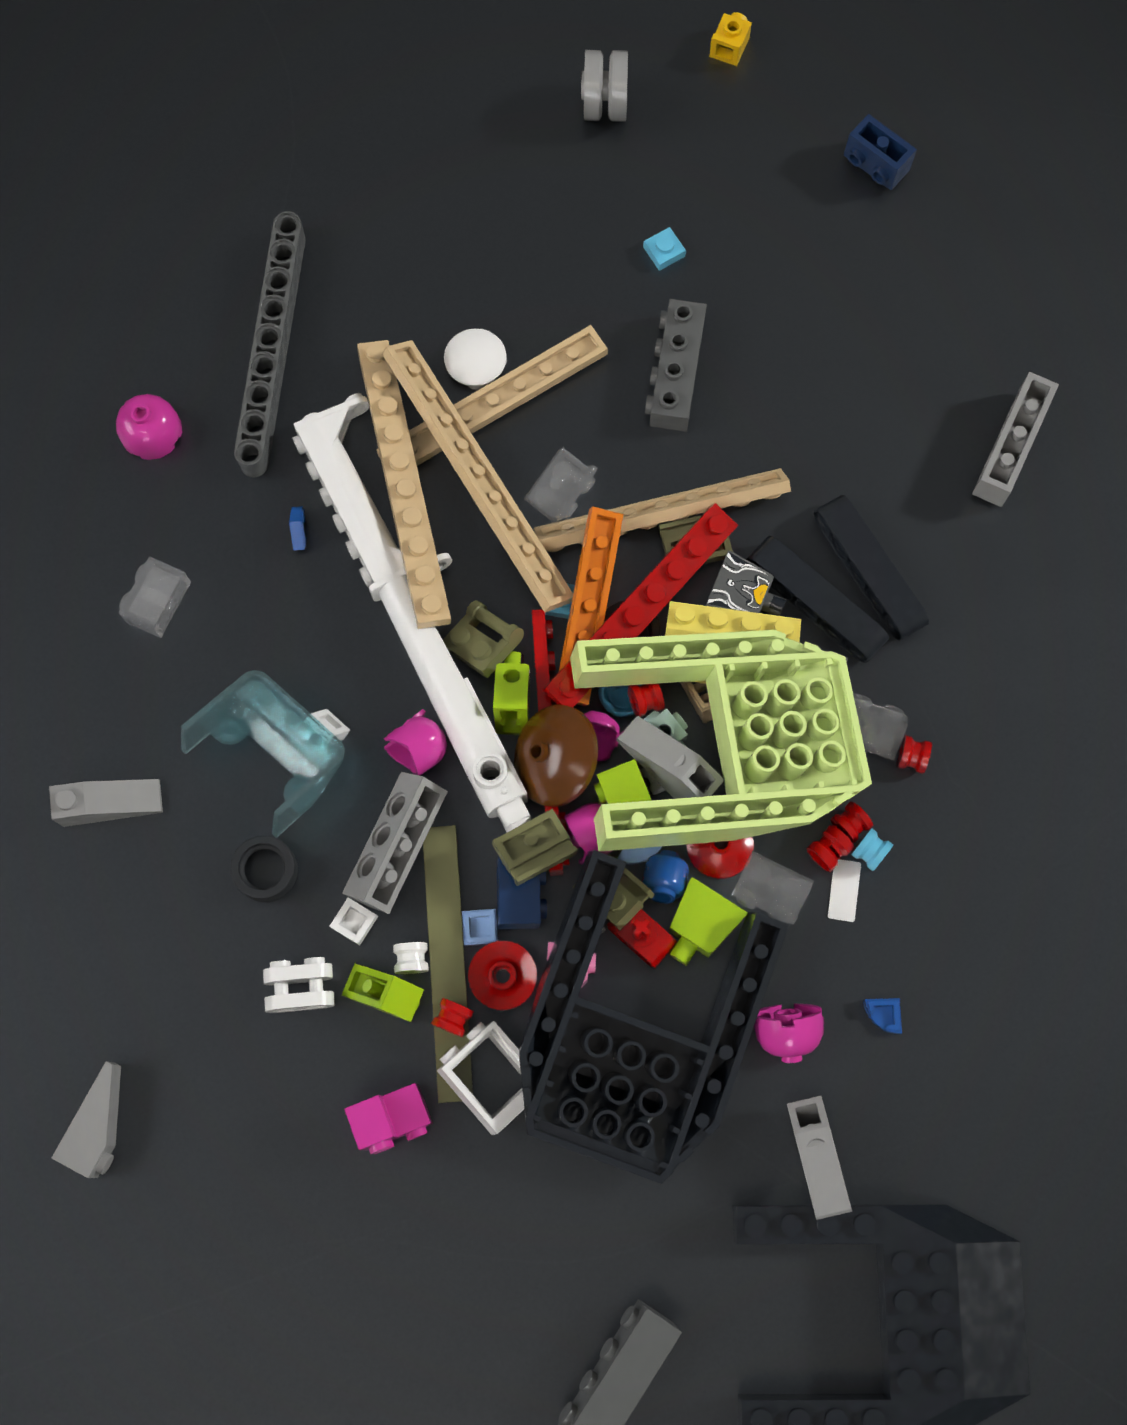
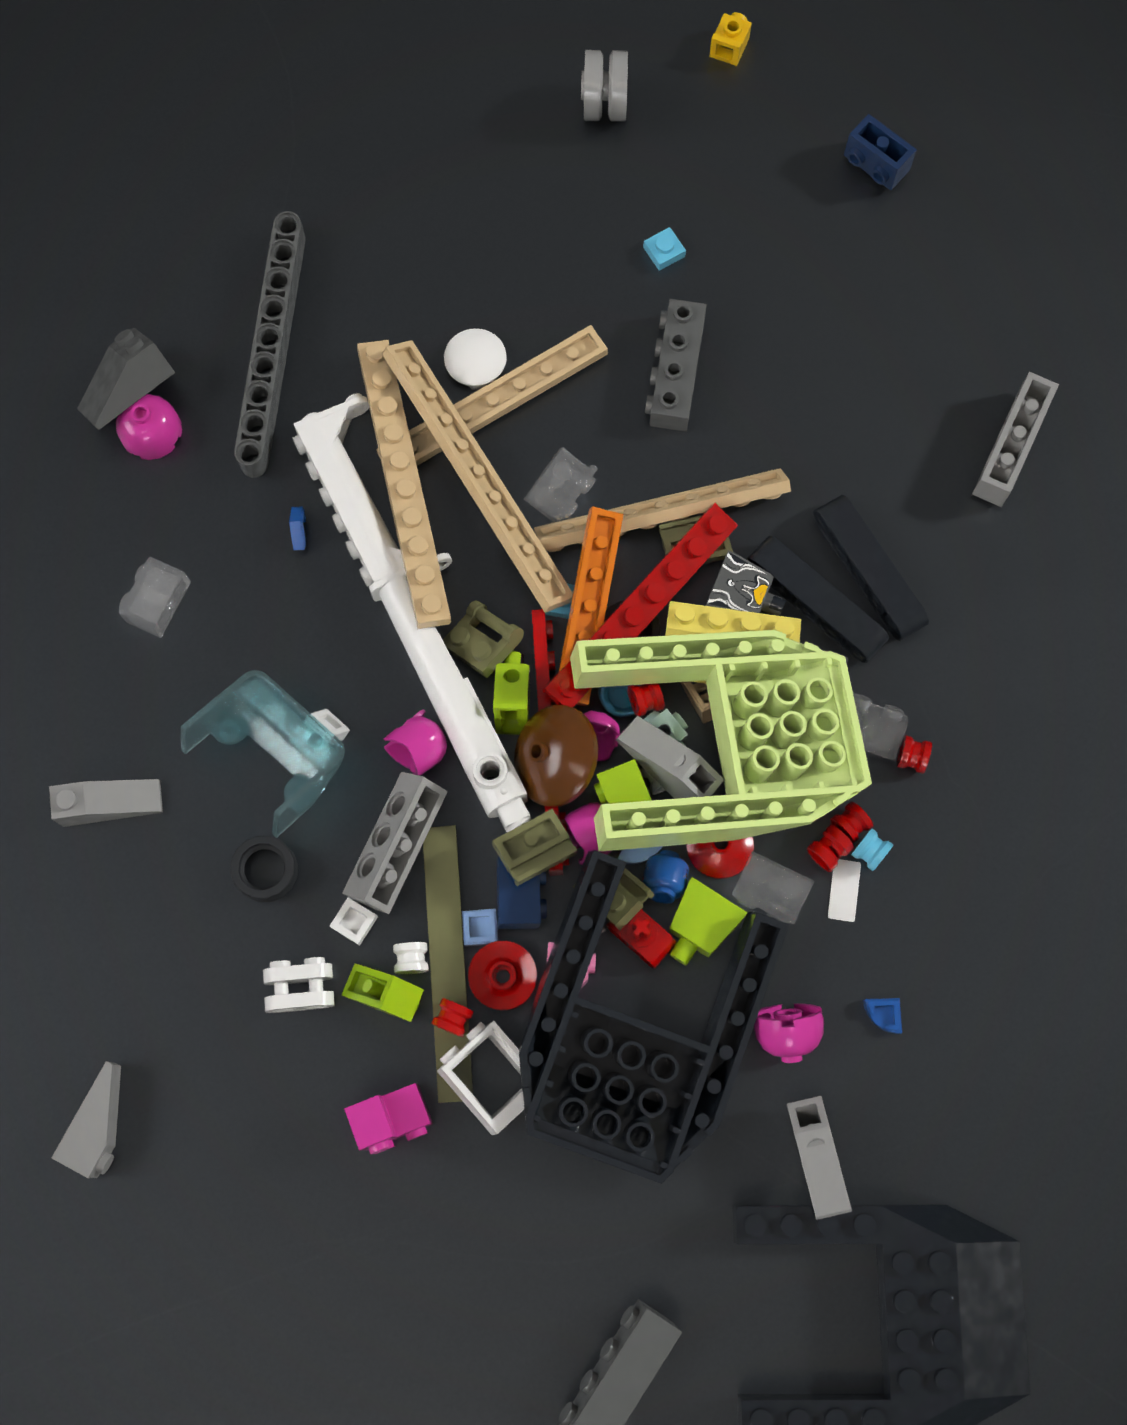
none -> dark grey slope [77,328,175,430]

